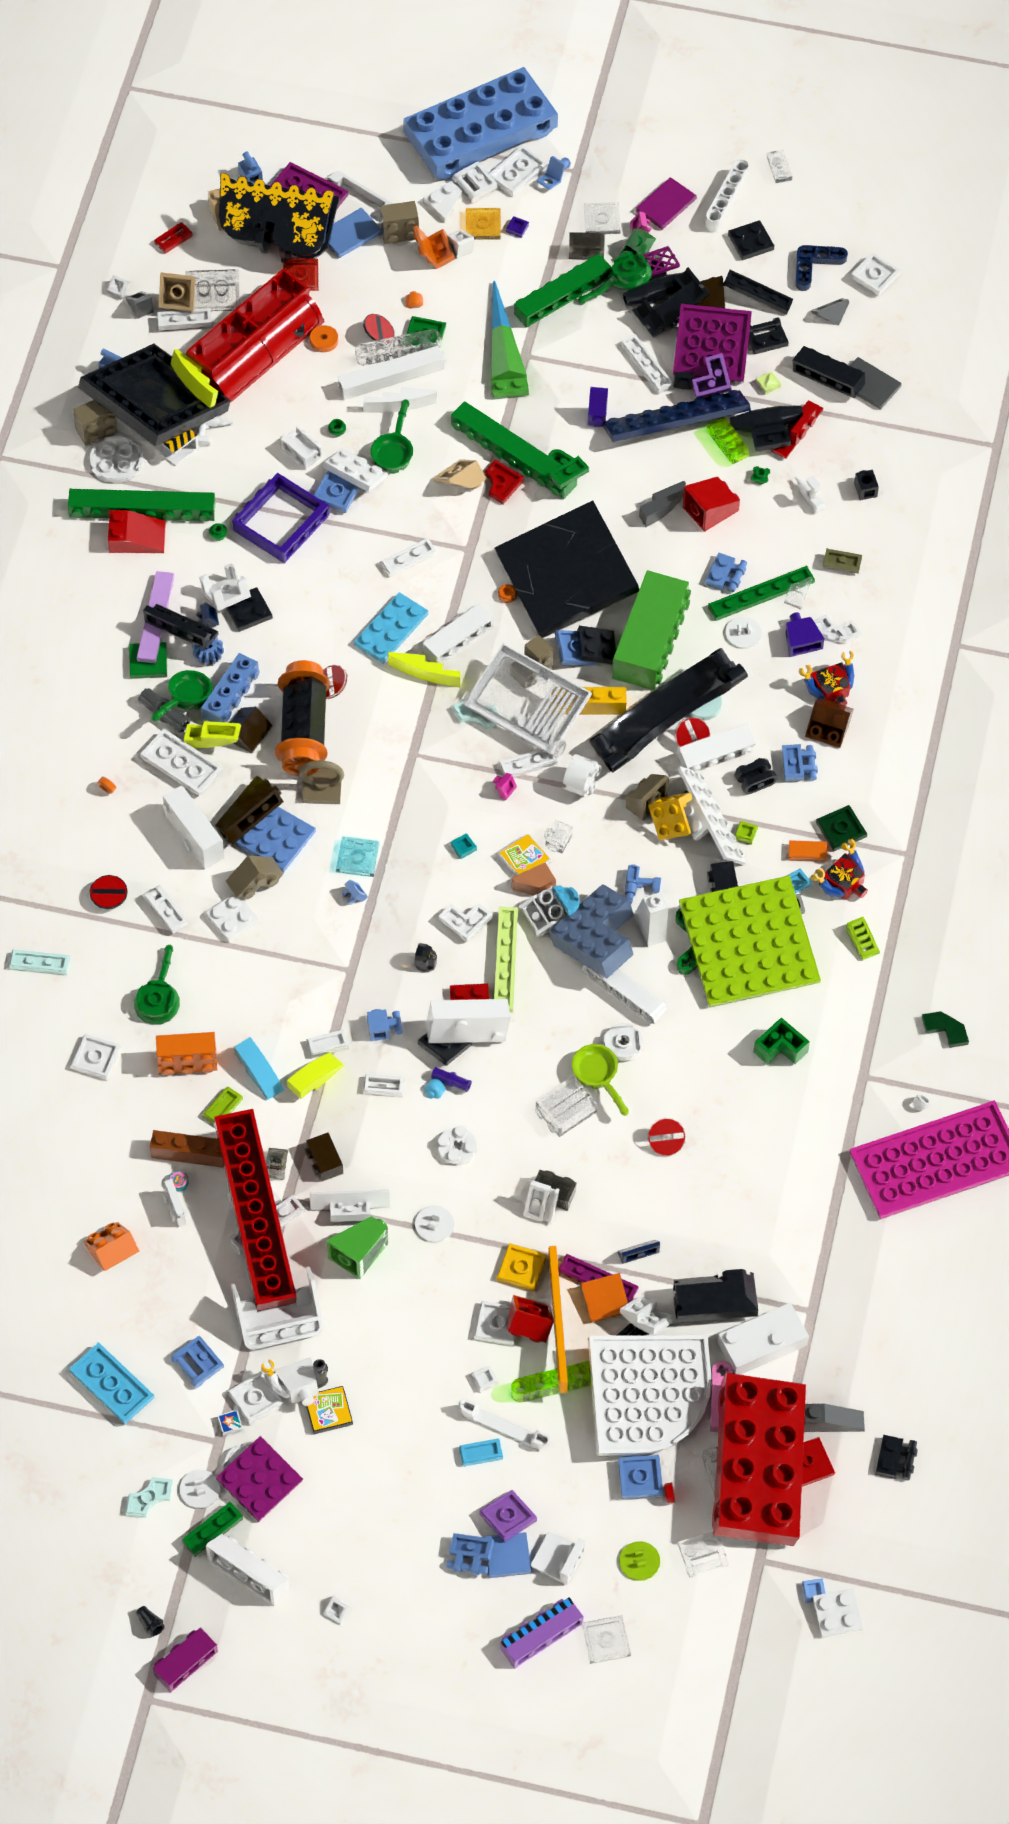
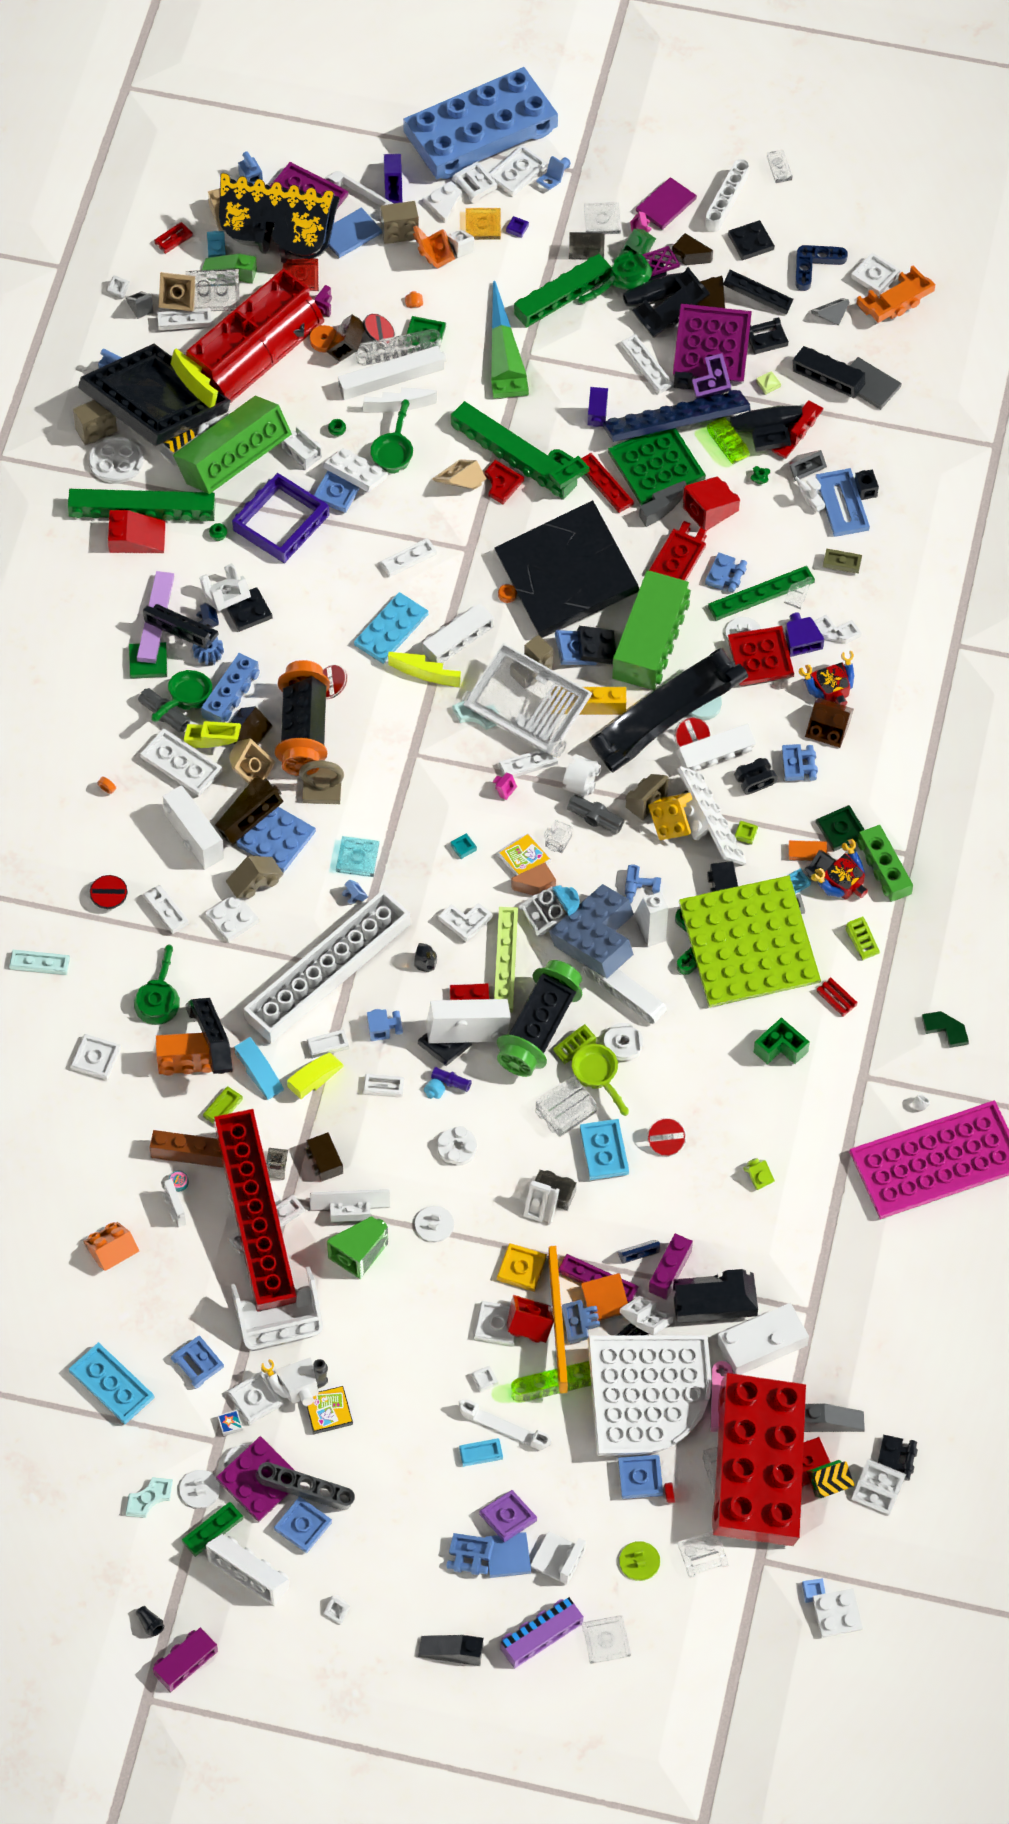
none -> bright green brick [173,395,292,494]
none -> black slope [185,997,233,1074]
none -> bright green slope [201,254,257,284]
none -> medium azure bracket [207,231,226,258]
none -> tan slope [229,739,275,784]
none -> white brick [243,889,411,1044]
none -> dark grey beam [256,1462,355,1510]
none -> medium blue plate [274,1496,332,1554]
none -> magenta bracket [314,285,332,317]
none -> dark brown slope [326,314,364,362]
none -> dark purple slope [384,154,403,204]
none -> black slope [418,1635,484,1666]
none -> brick [497,960,583,1077]
none -> lime slope [553,1024,596,1064]
none -> medium blue hinge [562,1300,600,1344]
none -> dark grey piece [567,794,625,834]
none -> medium azure plate [580,1119,629,1180]
none -> red tile [581,453,634,513]
none -> green plate [608,428,706,505]
none -> magenta brick [648,1233,693,1300]
none -> red tile [649,521,707,581]
none -> dark brown slope [672,233,713,265]
none -> red plate [728,626,794,686]
none -> lime bracket [743,1158,775,1190]
none -> dark grey slope [789,450,827,481]
none -> black bracket [804,850,837,879]
none -> piece [807,1460,854,1498]
none -> medium blue piece [815,468,870,537]
none -> red tile [816,977,858,1017]
none -> white slope [851,1459,906,1515]
none -> orange bracket [856,265,935,323]
none -> bright green brick [857,824,913,902]

